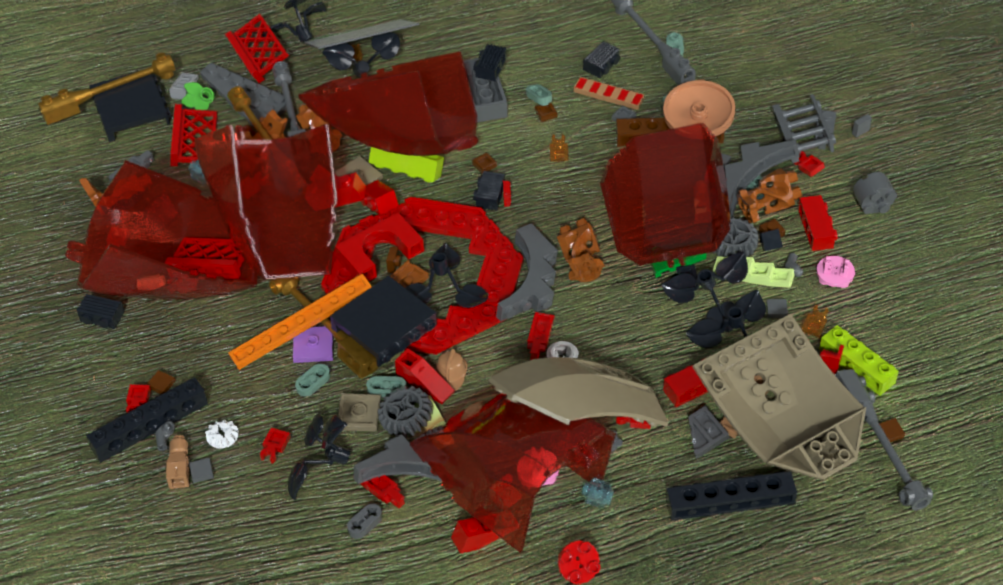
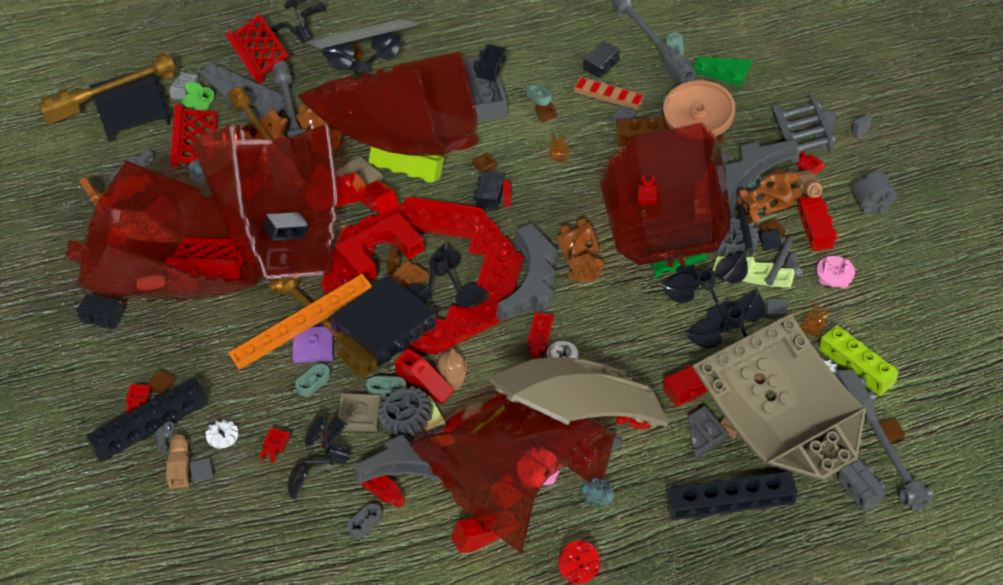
red panel [820,345,844,374] -> none
none -> black brick [262,212,308,241]
none -> red plate [638,175,657,205]
none -> green wing [693,57,753,87]
none -> black bar [738,206,754,253]
none -> dark grey bar [766,238,793,286]
none -> medium nougat piece [793,170,823,198]
none -> dark grey brick [838,460,886,511]

